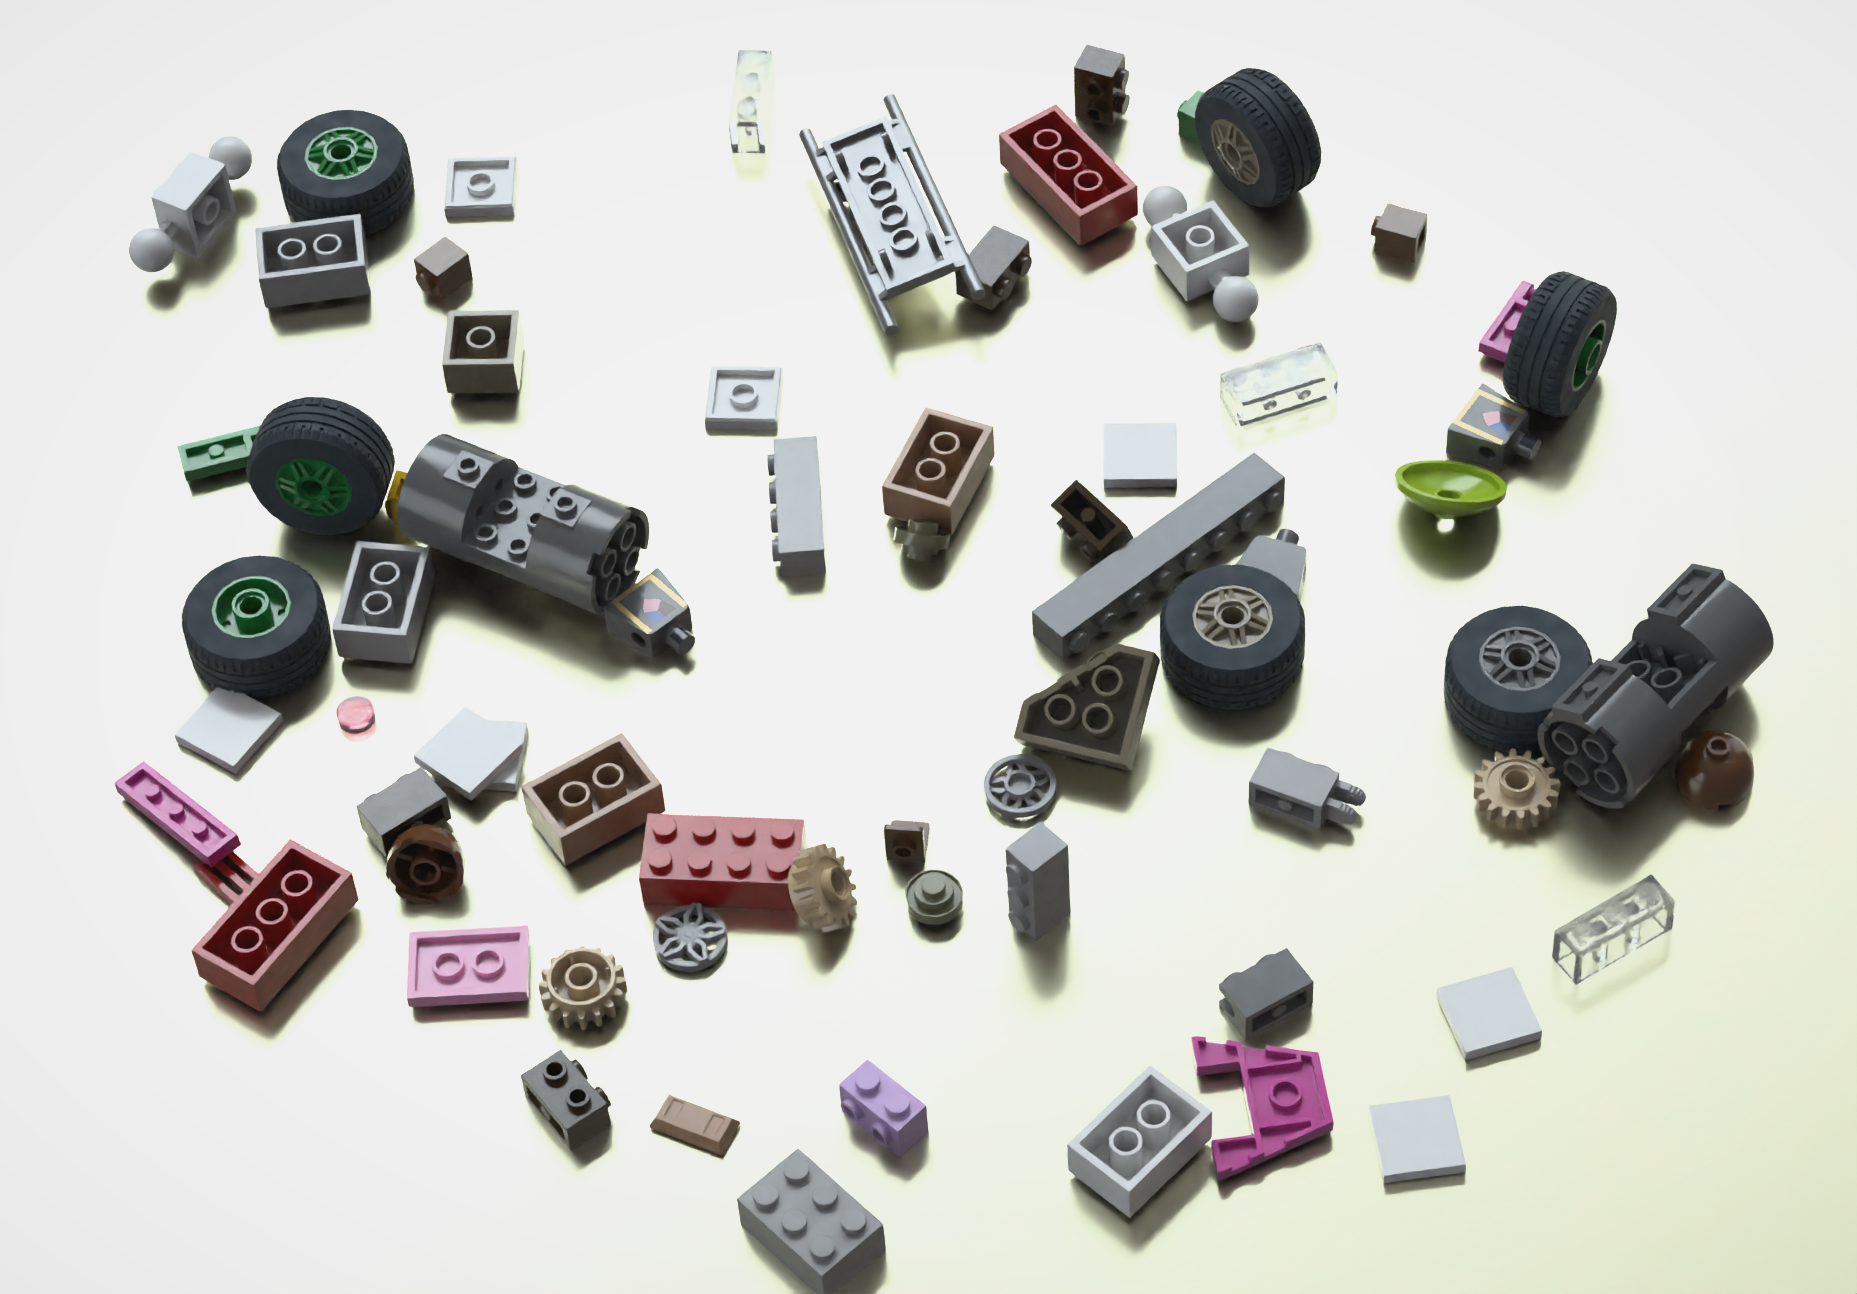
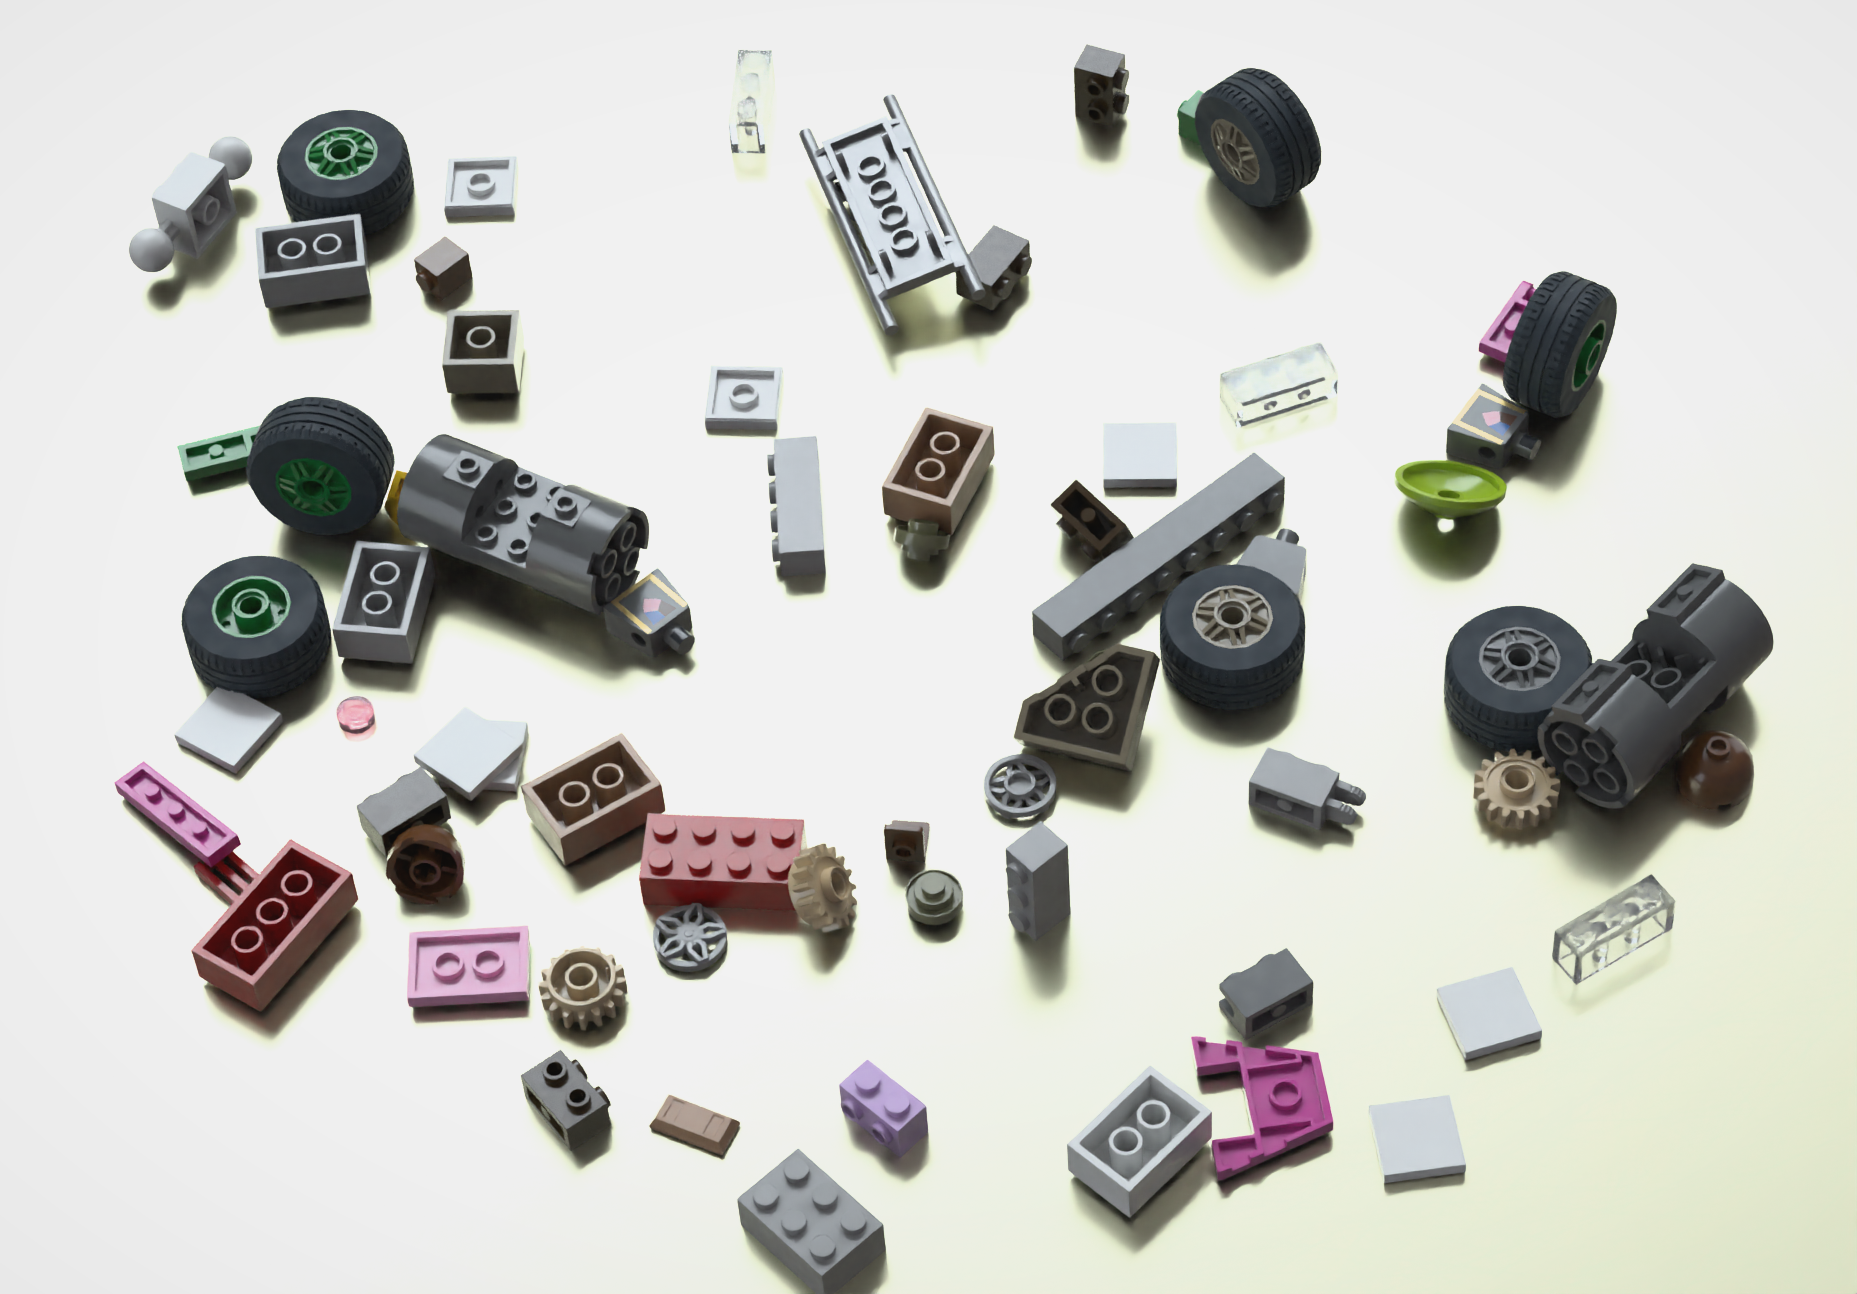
red brick [998,104,1138,246] -> none
white brick [1142,185,1259,322] -> none
brick [1370,203,1428,263] -> none

